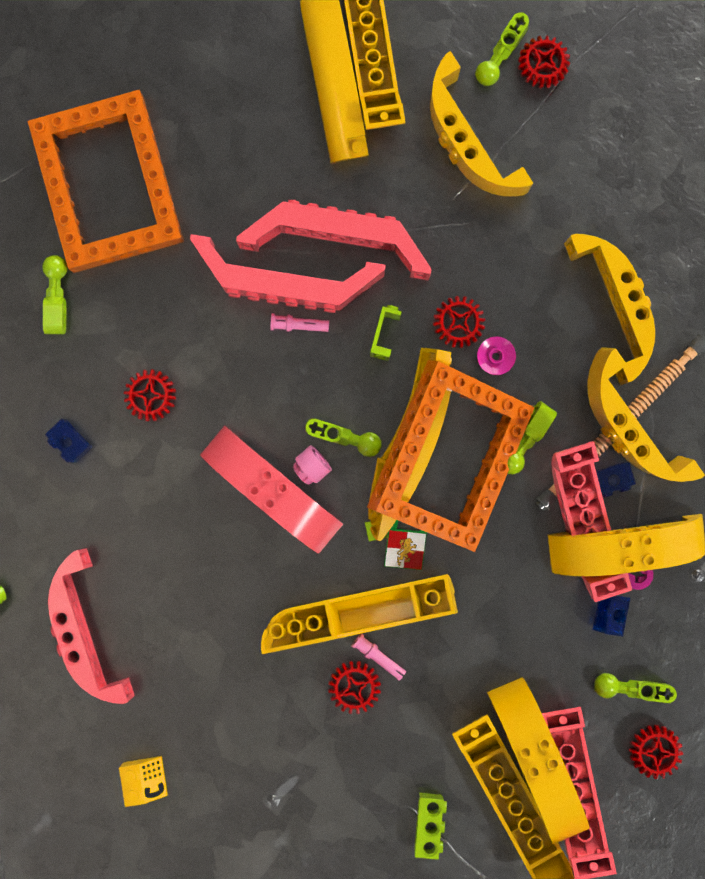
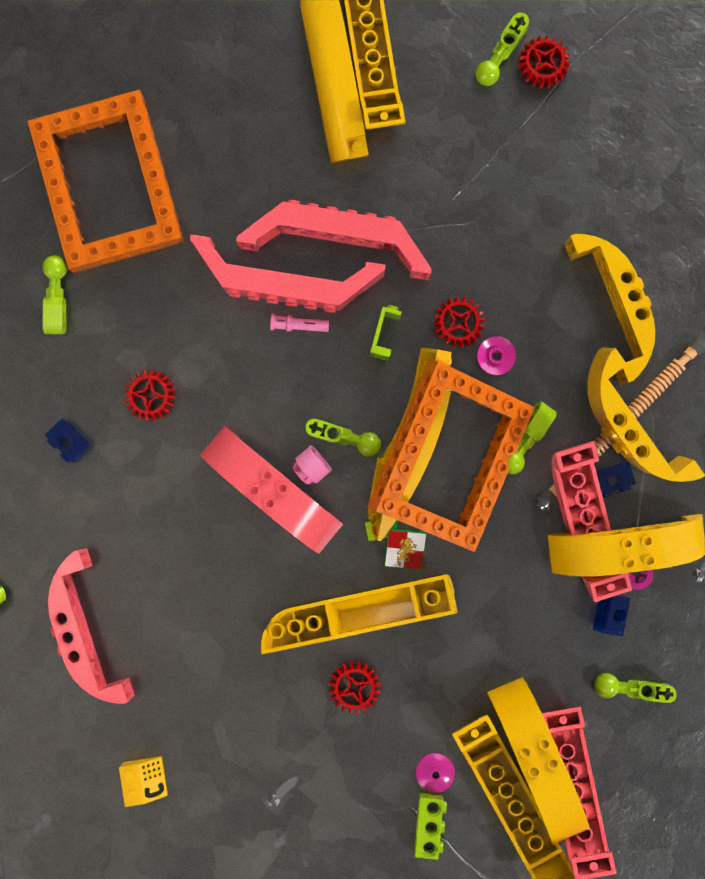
bright pink pin [351,633,406,681] -> none
yellow slope [430,51,533,196] -> none
red gear [629,725,684,779] -> none
none -> dark pink dish [416,753,455,793]

